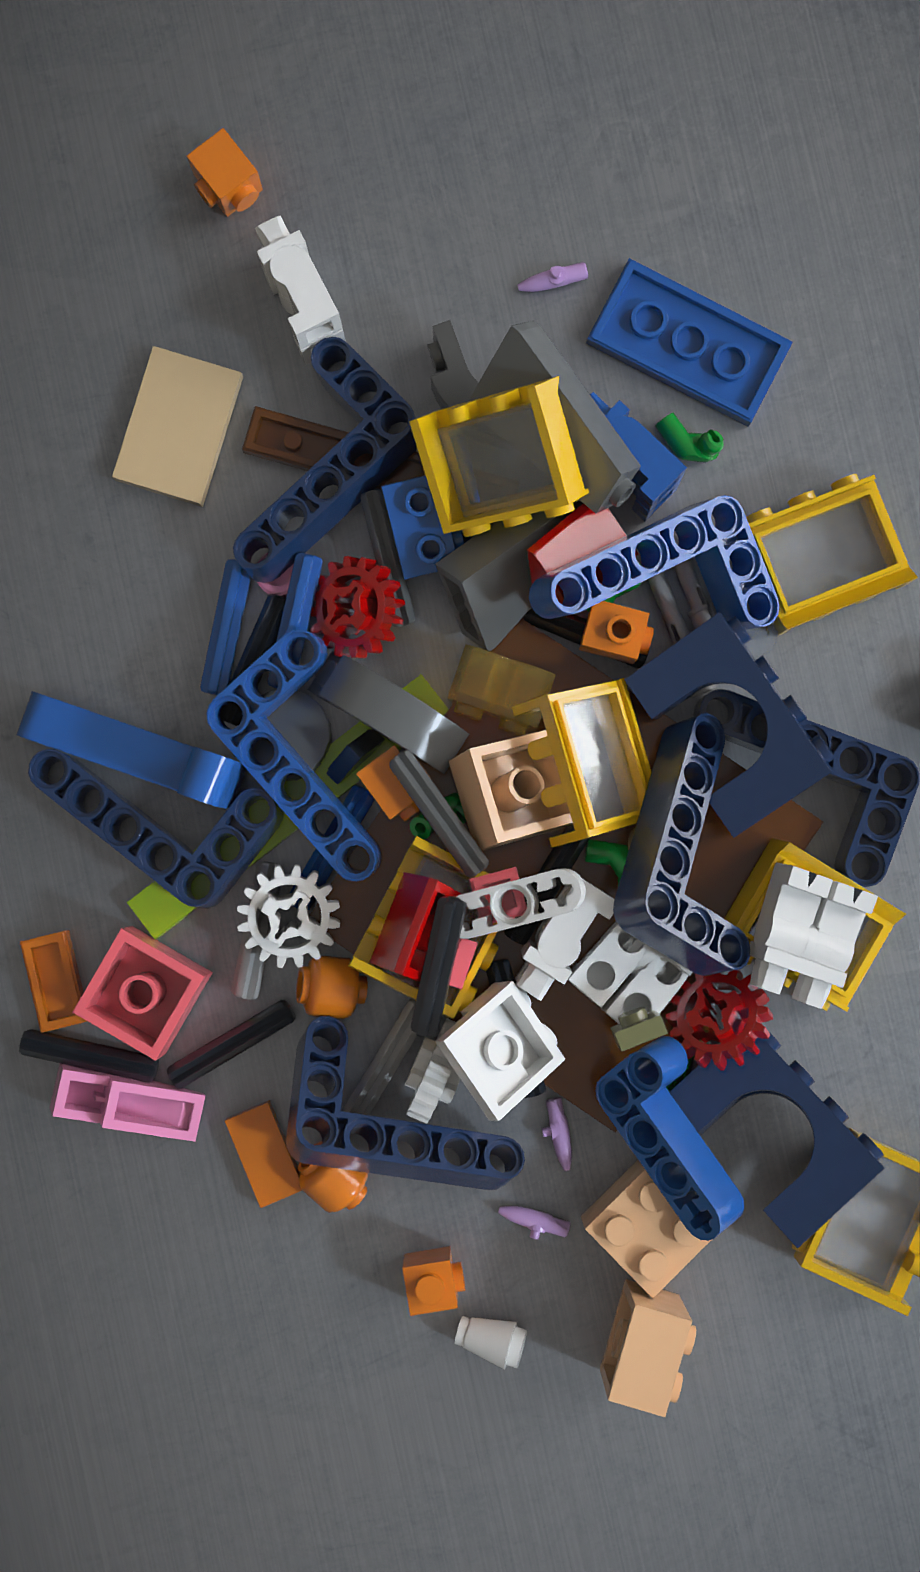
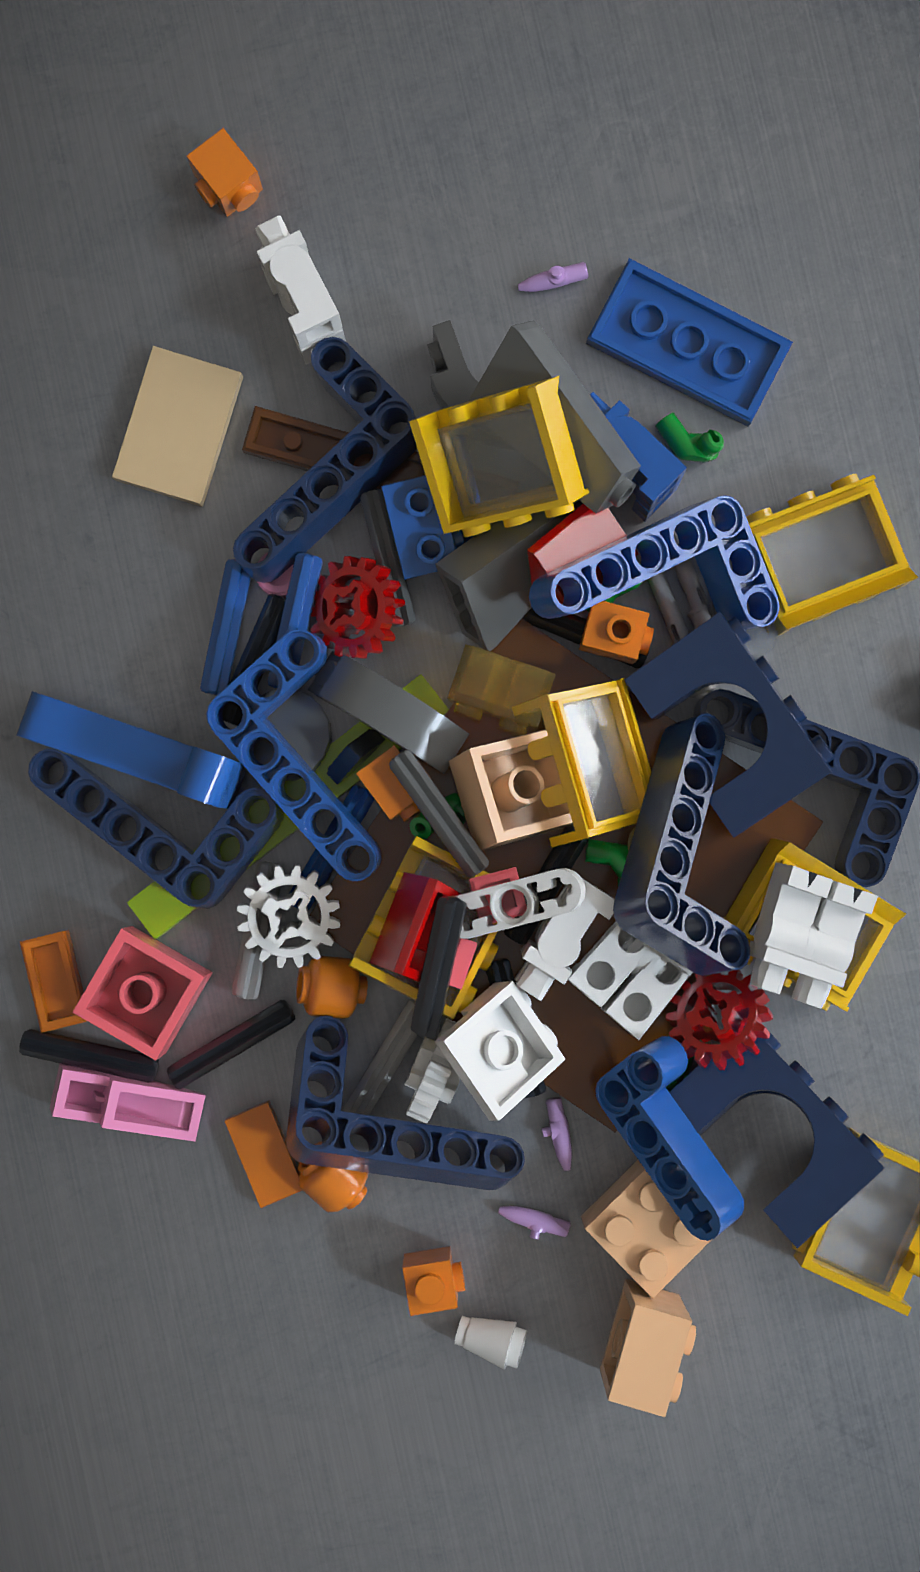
olive plate [610,1007,668,1051] -> none

